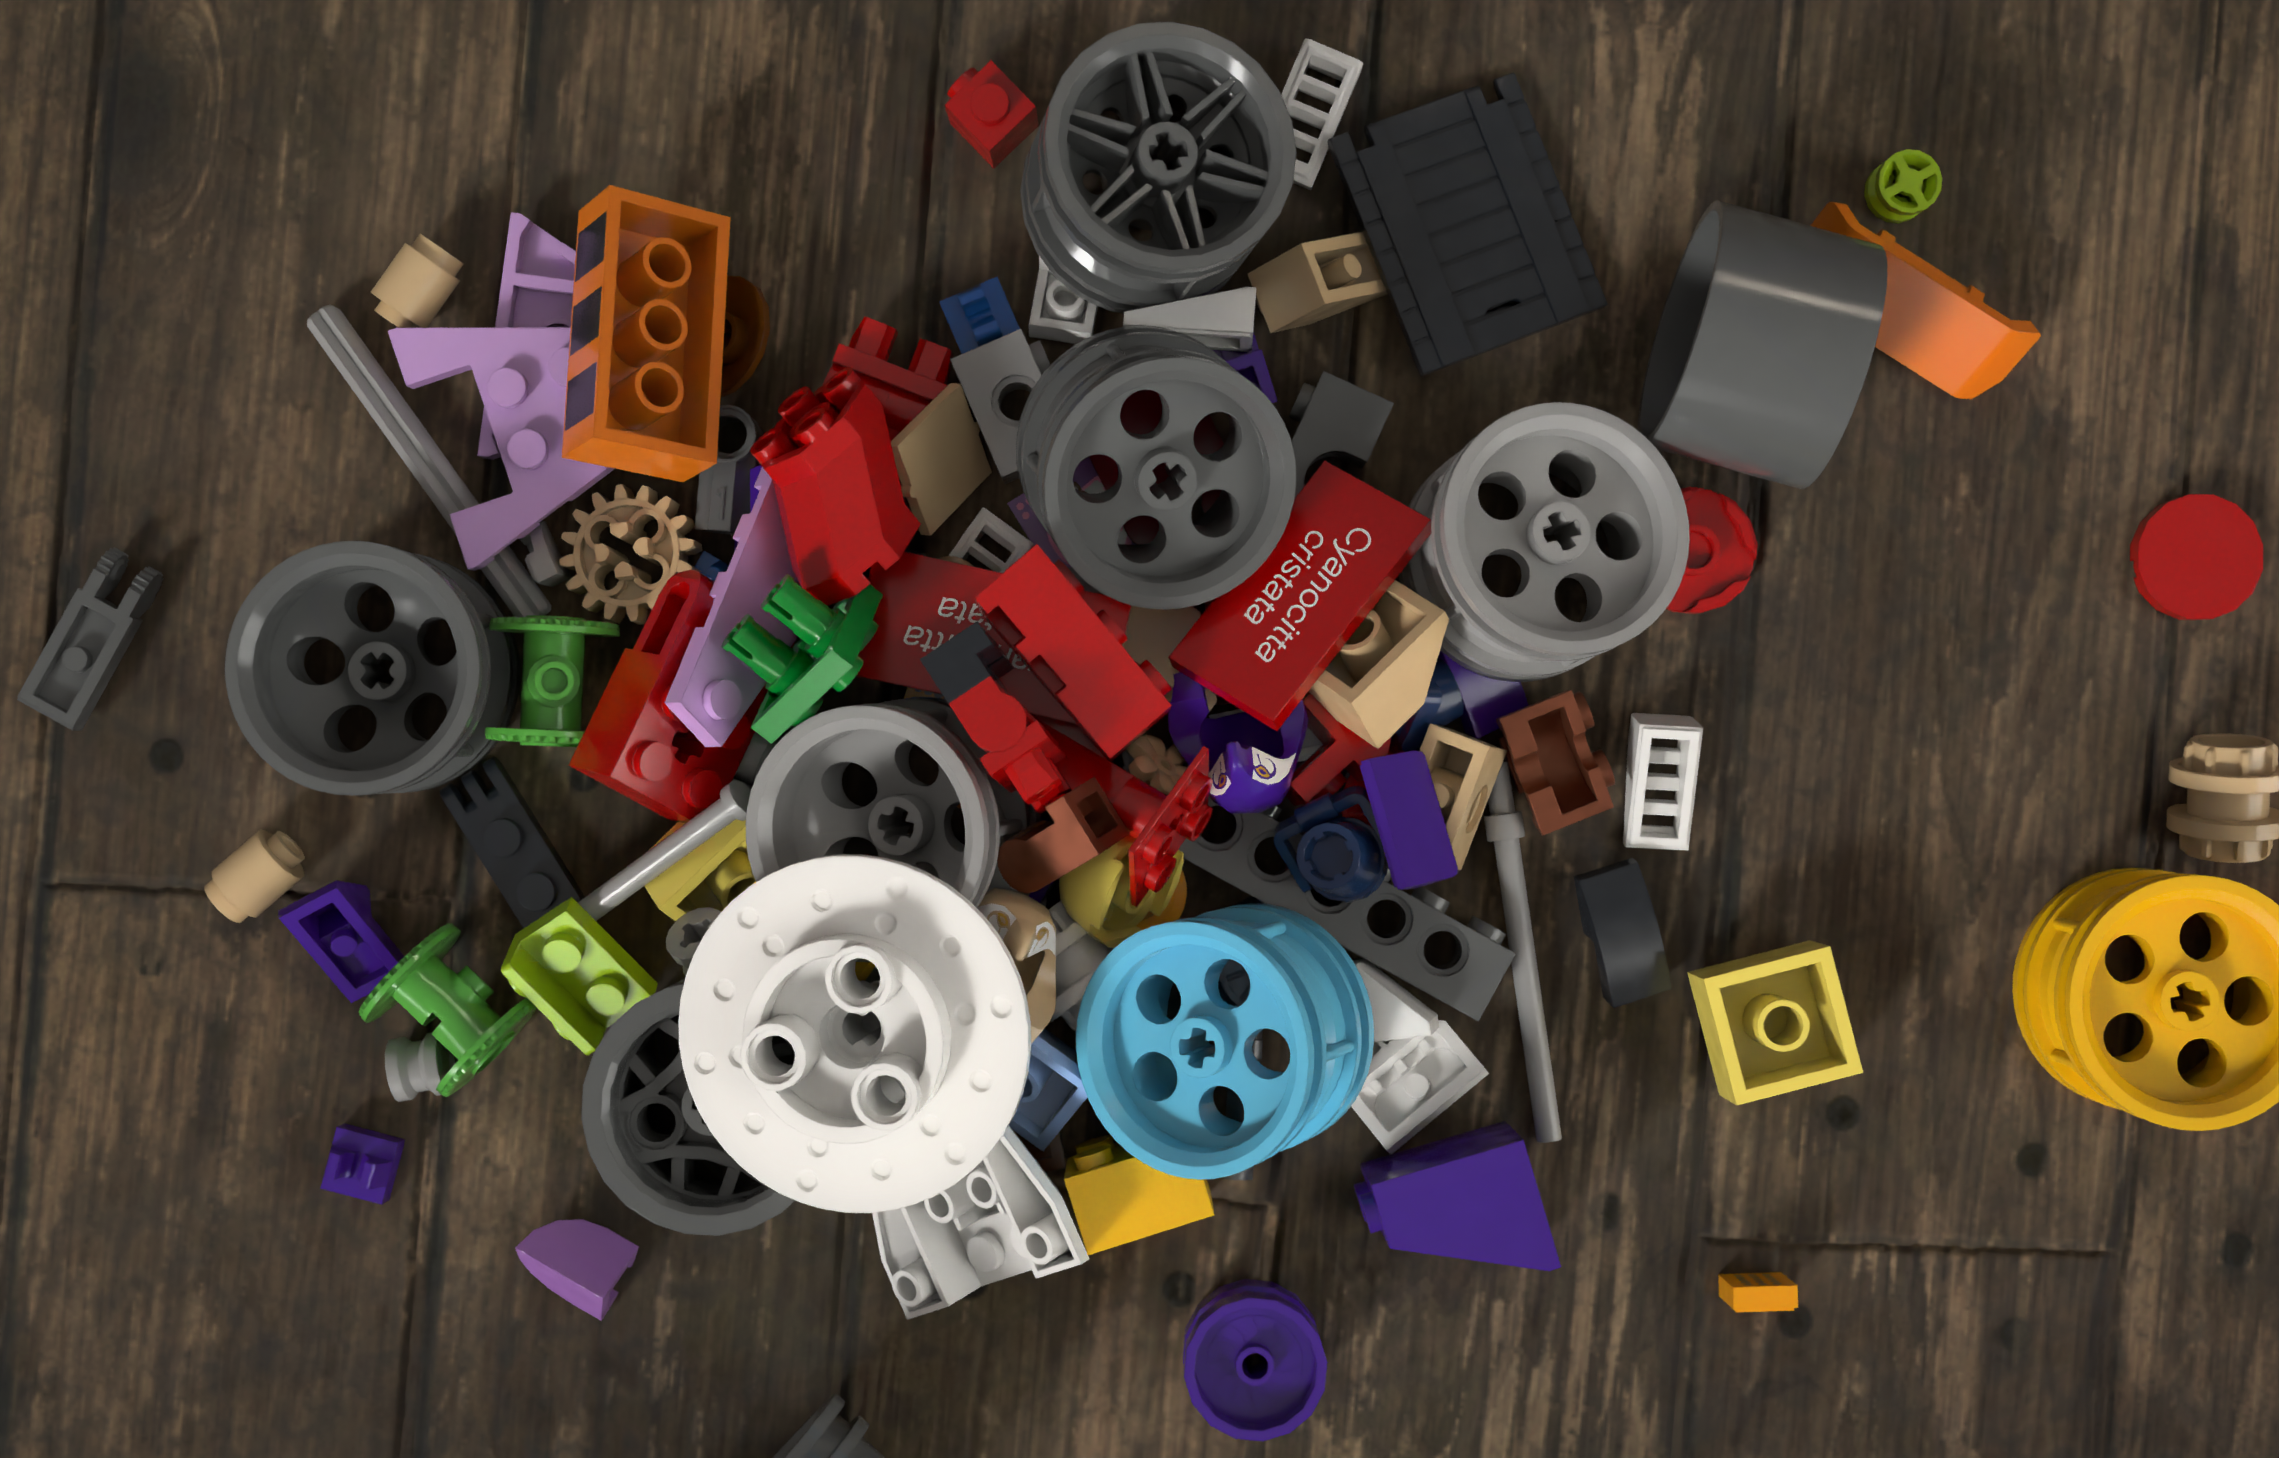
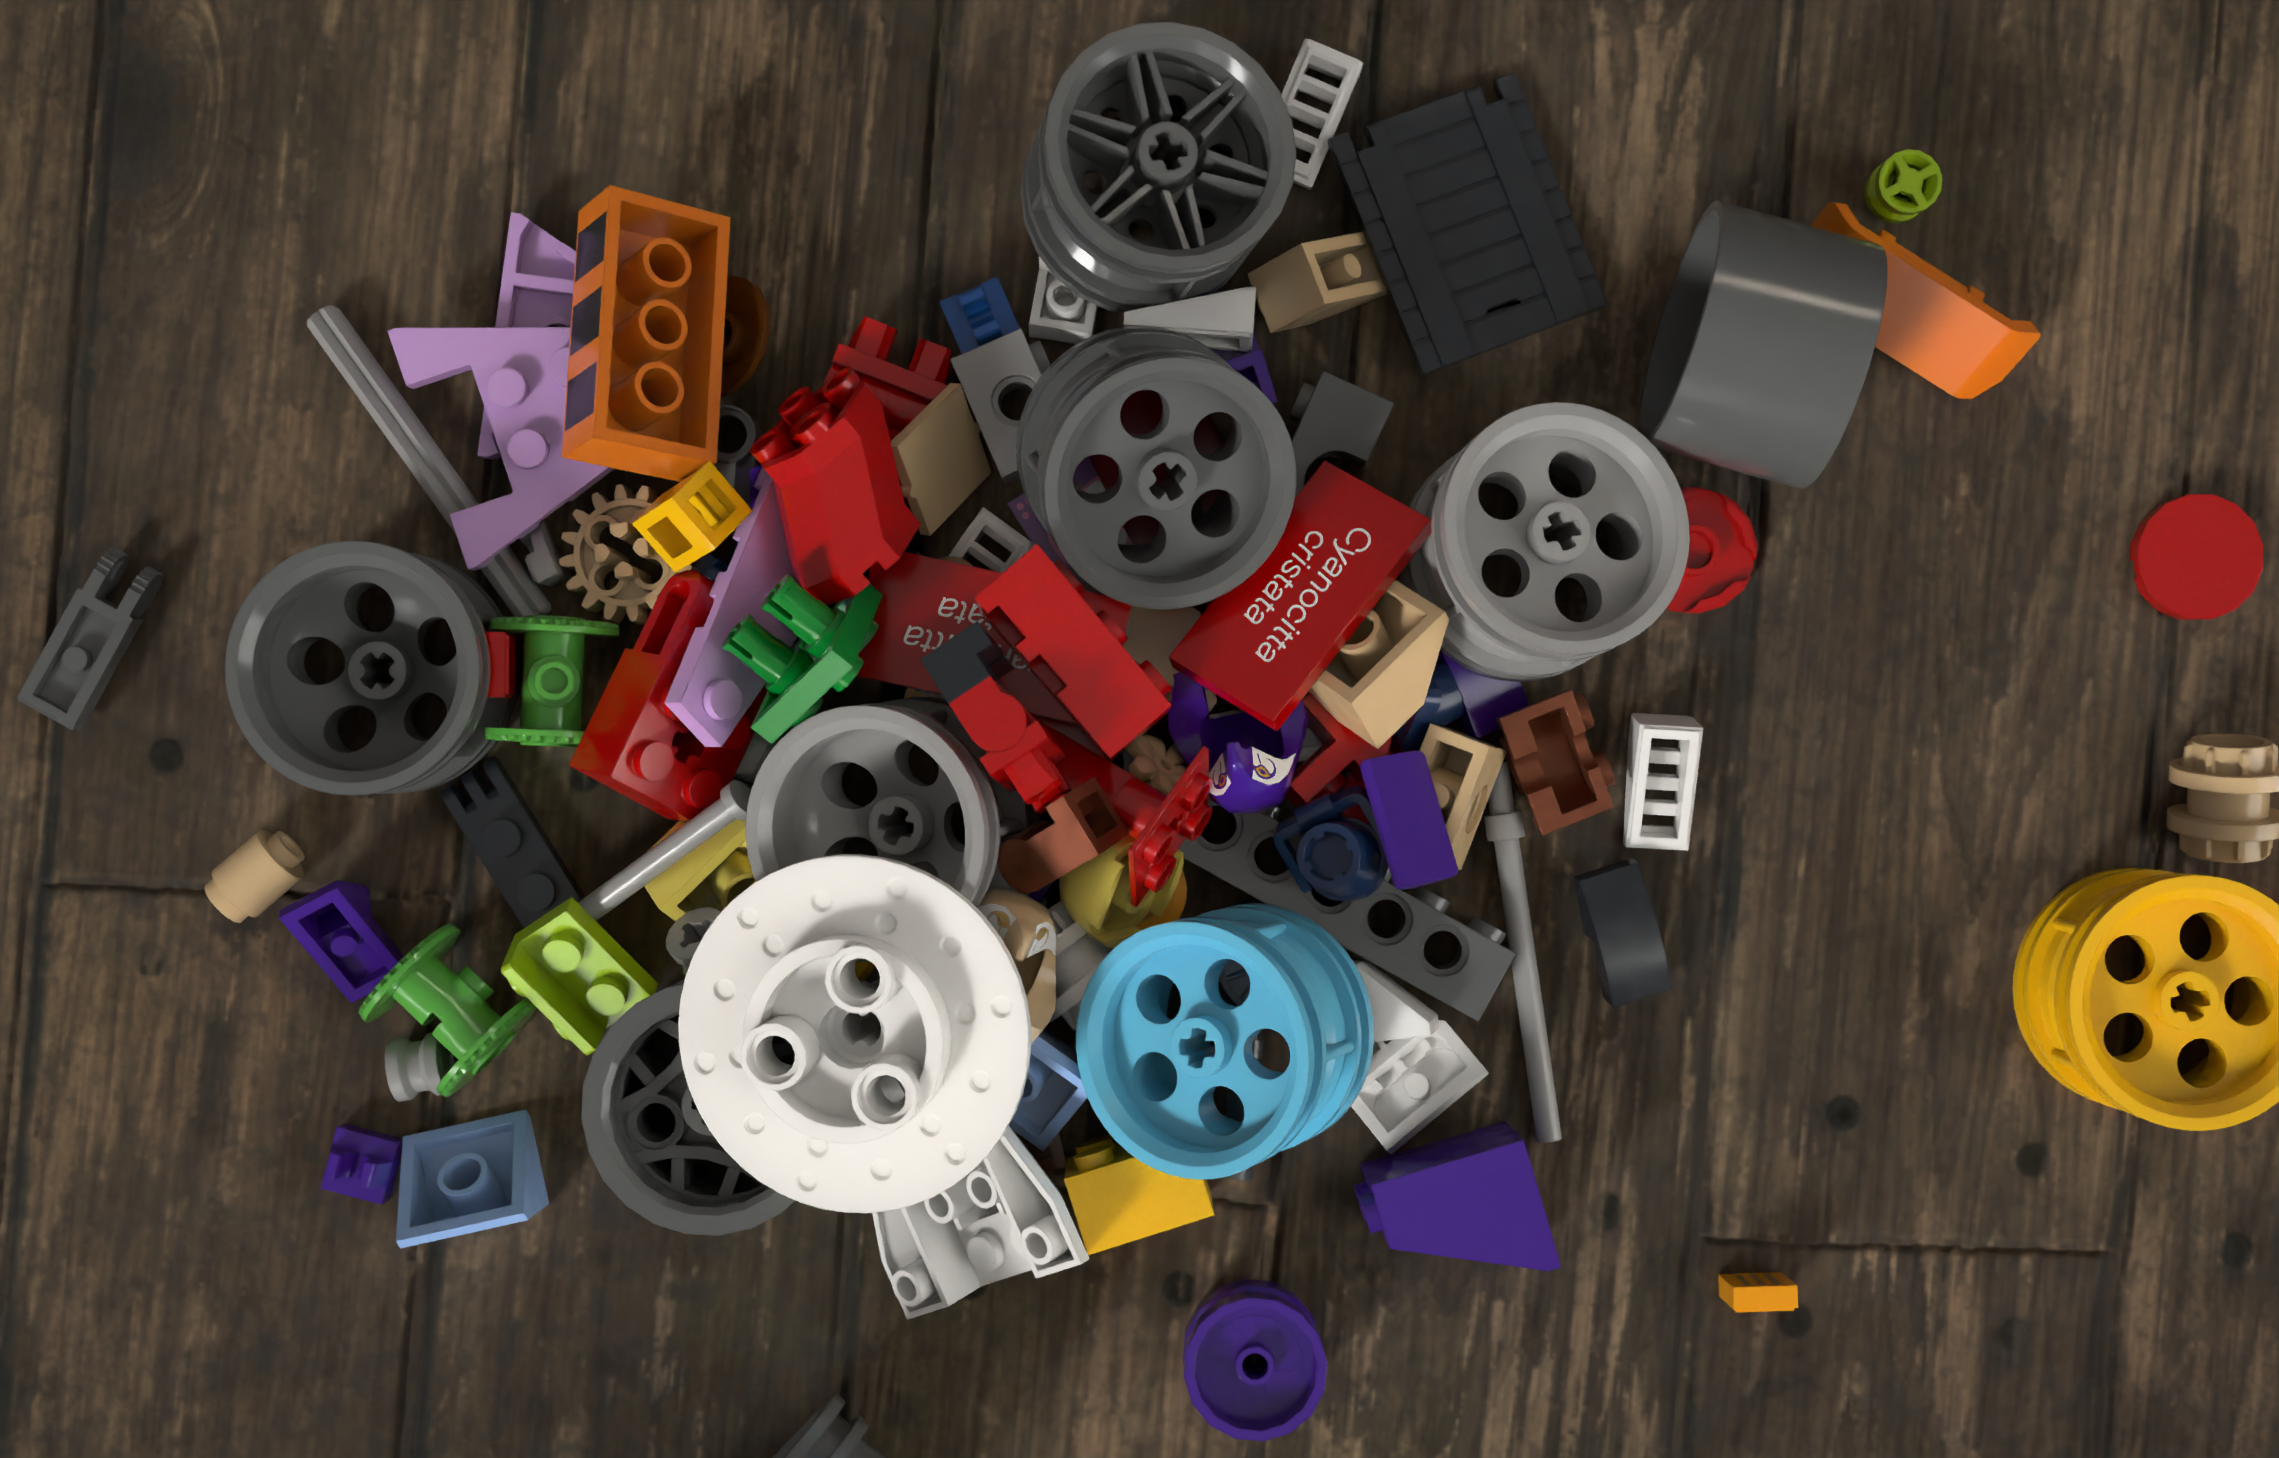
tan brick [371,234,464,328] -> none
medium lavender brick [515,1219,639,1321] -> none
red brick [945,60,1039,169] -> none
light yellow brick [1687,940,1863,1105] -> none
none -> light blue slope [396,1109,549,1249]
none -> red tile [485,632,517,698]
none -> yellow brick [632,461,753,573]

